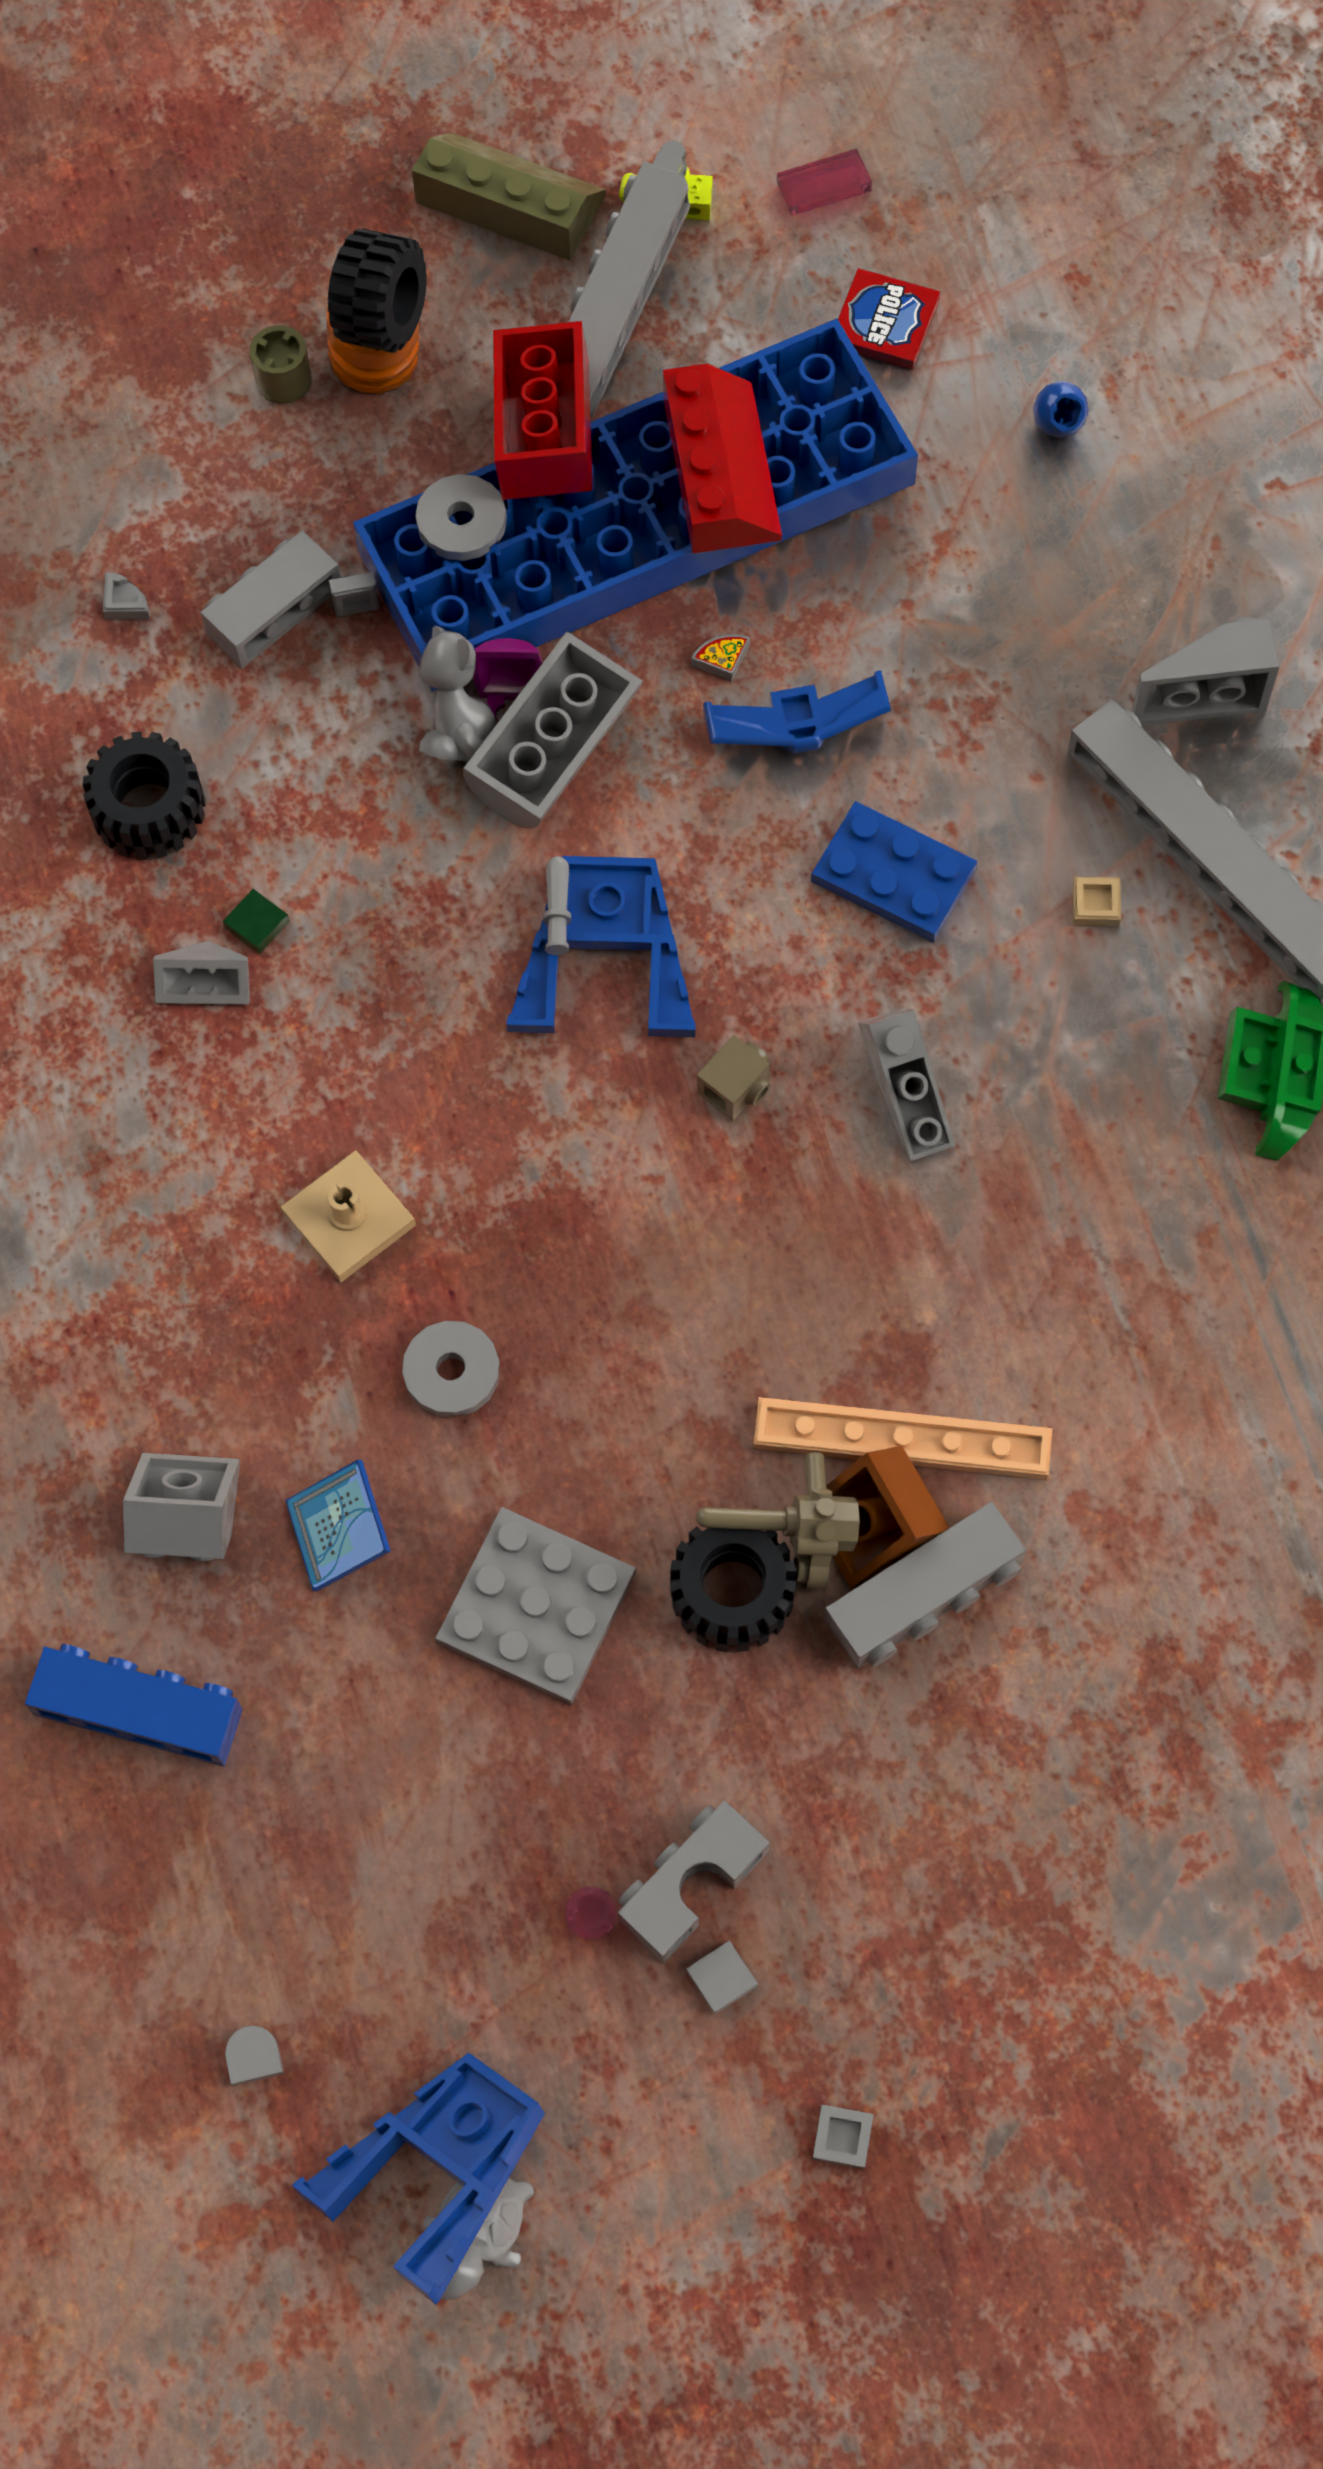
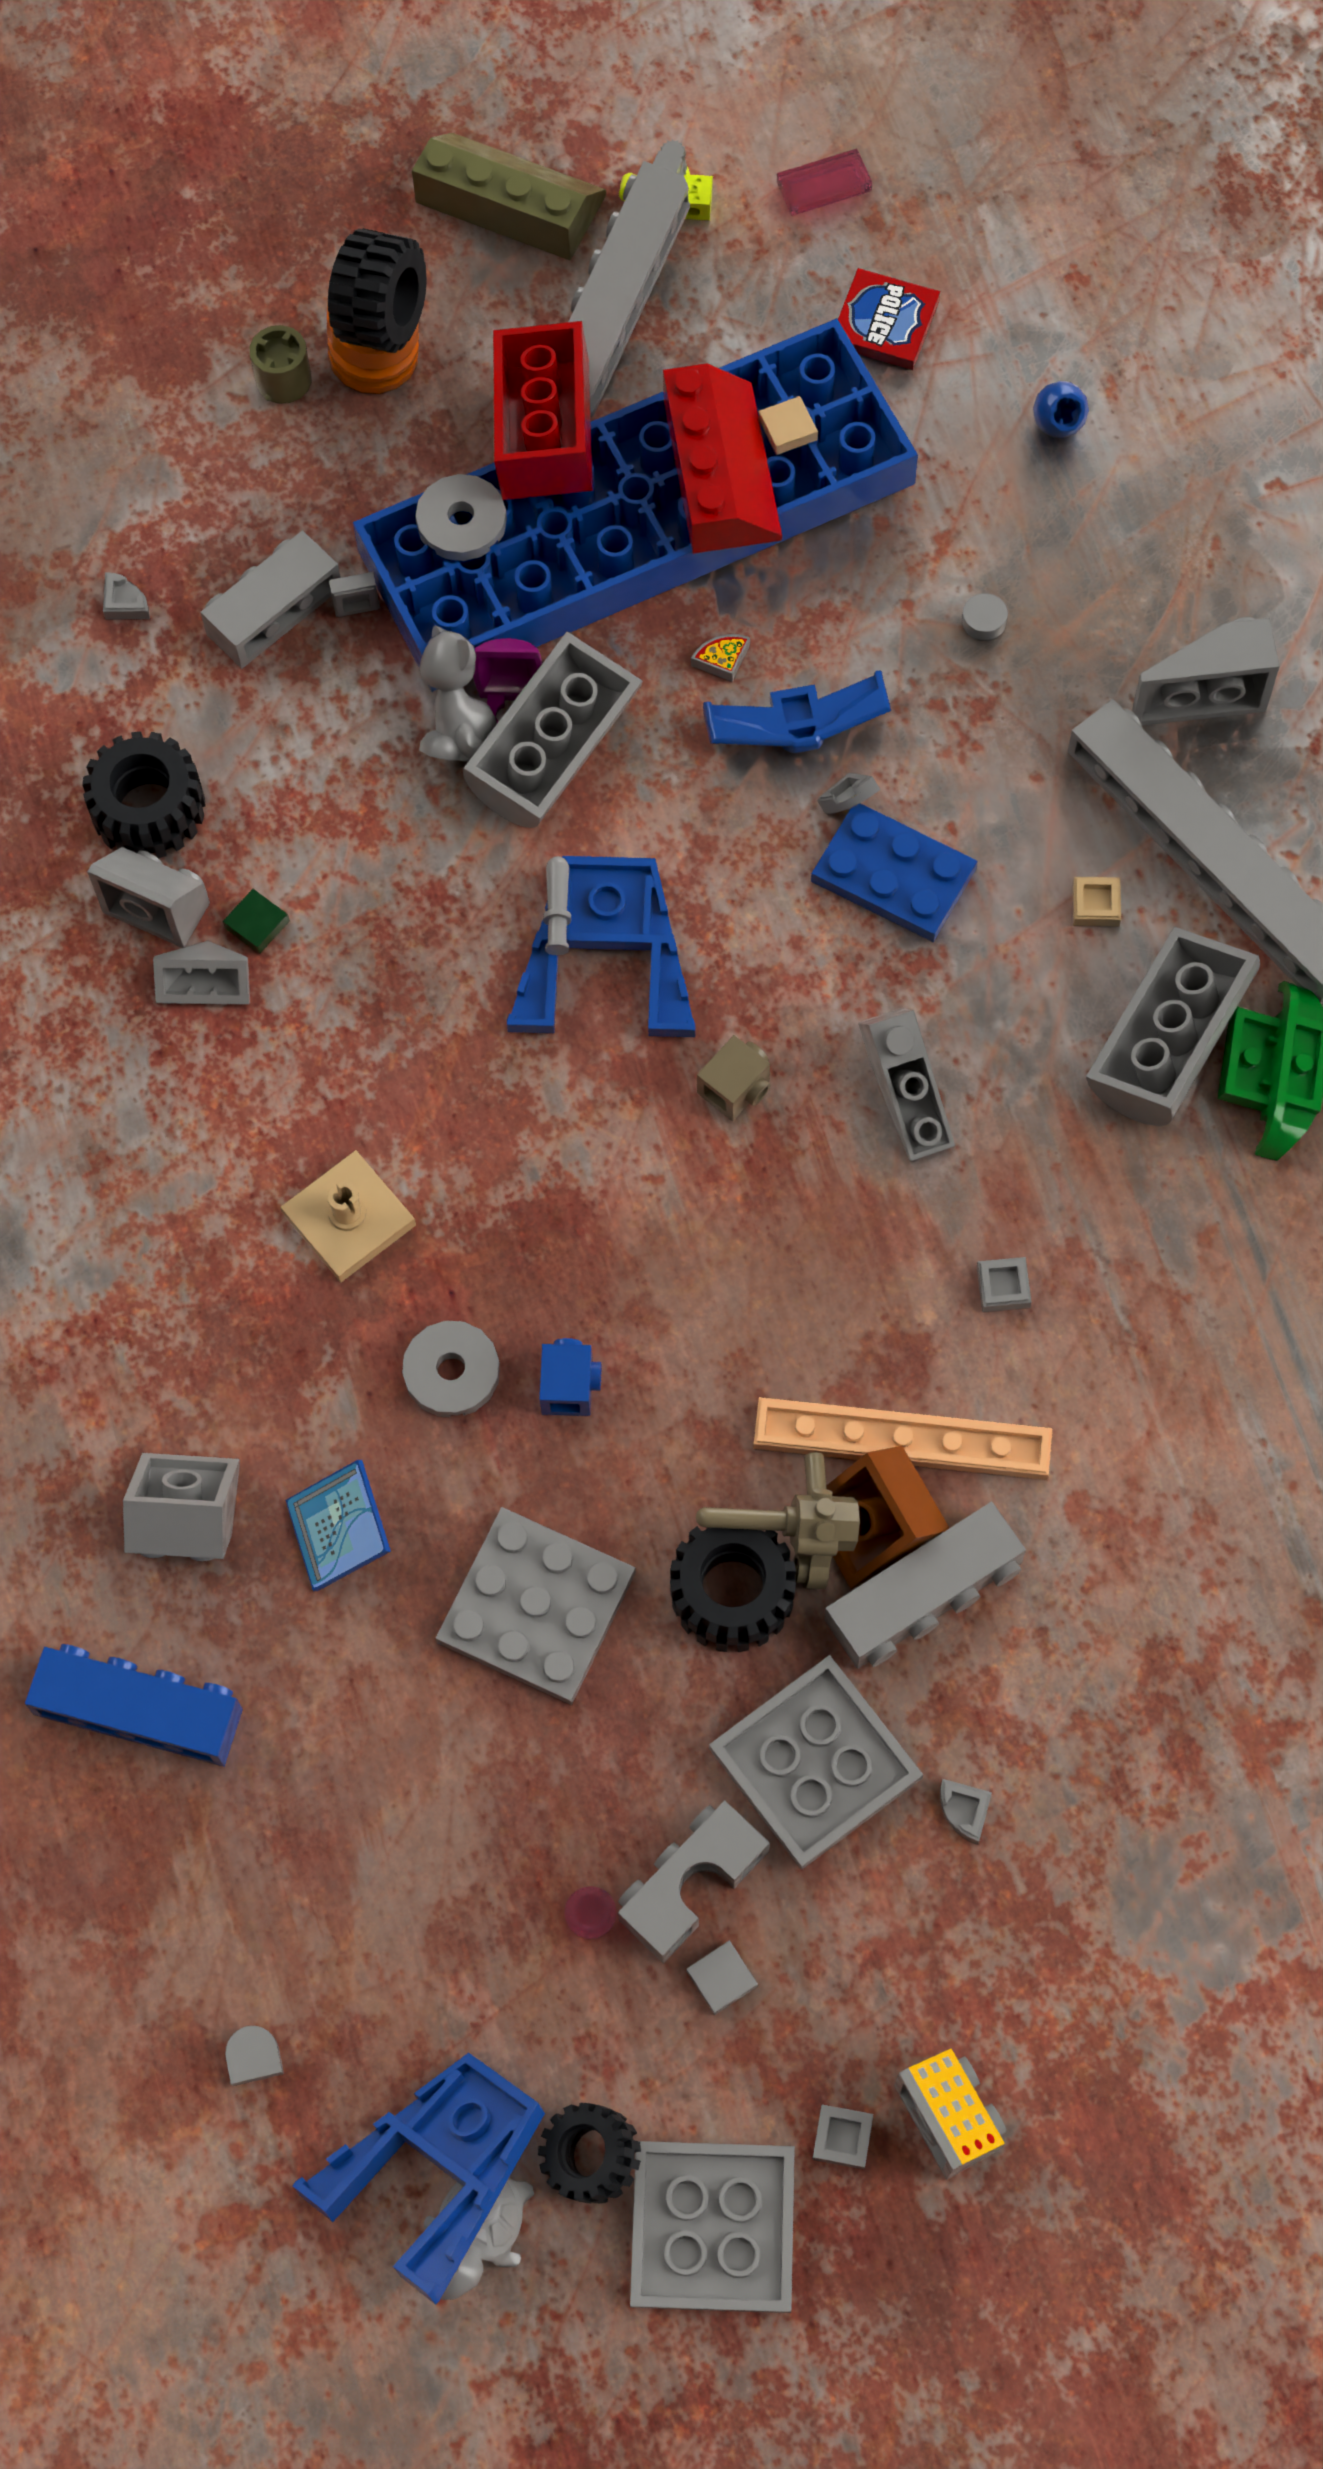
none -> light grey slope [87,847,210,948]
none -> black tyre [538,2103,641,2204]
none -> blue brick [539,1338,602,1416]
none -> light grey plate [630,2141,795,2313]
none -> light grey plate [709,1655,923,1870]
none -> tan tile [759,396,818,455]
none -> light grey tile [817,773,880,814]
none -> slope [894,2049,1007,2180]
none -> light grey tile [940,1779,992,1844]
none -> light grey tile [962,593,1008,640]
none -> light grey tile [977,1257,1032,1312]
none -> light grey brick [1086,927,1260,1126]

